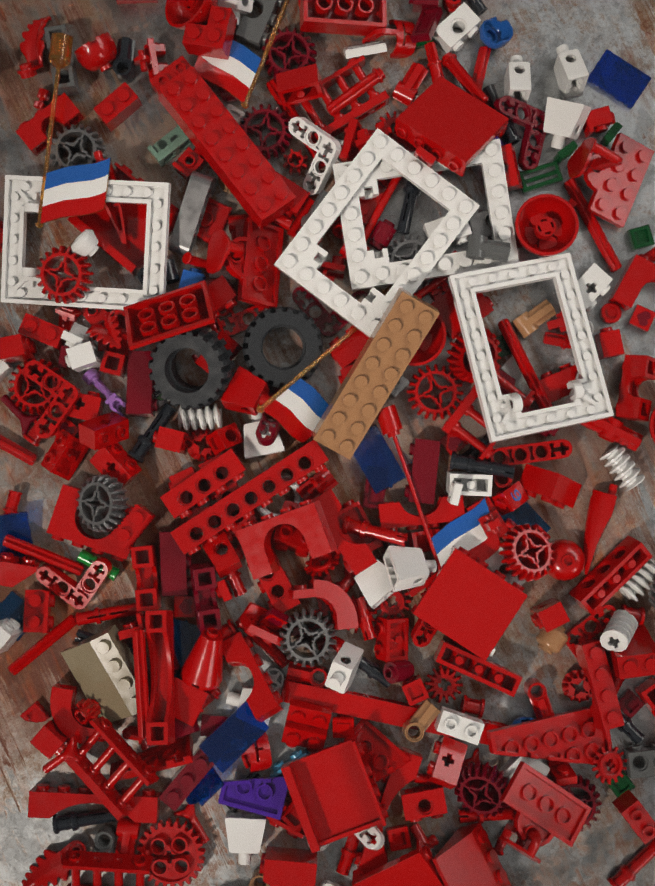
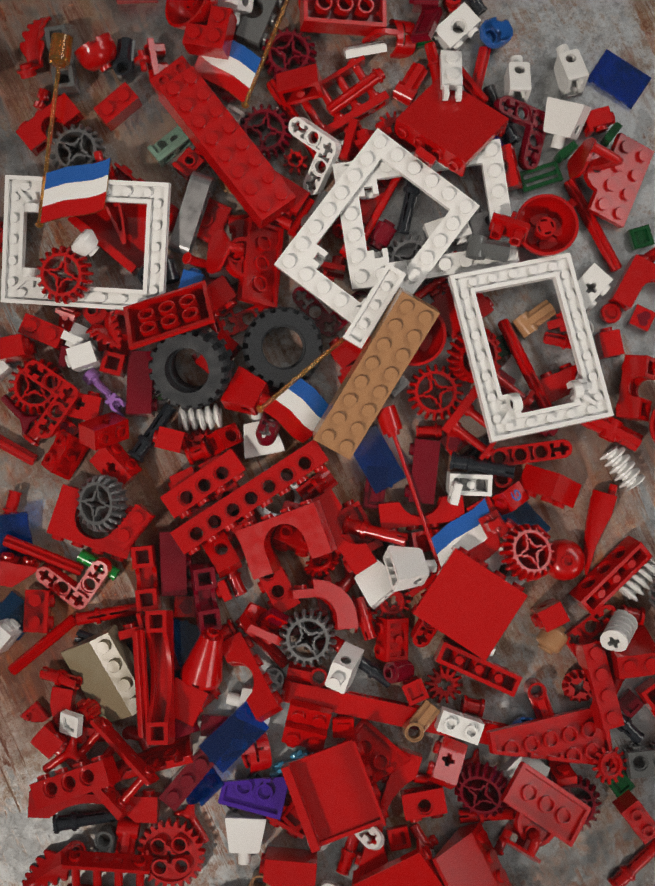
none -> red brick [29,754,121,810]
none -> red pin [39,666,82,690]
none -> white plate [59,709,84,738]
none -> red bush [184,440,211,465]
none -> white plate [343,263,406,349]
none -> red pin [416,423,442,440]
none -> white hinge [439,50,463,102]
none -> red hips [488,211,531,247]

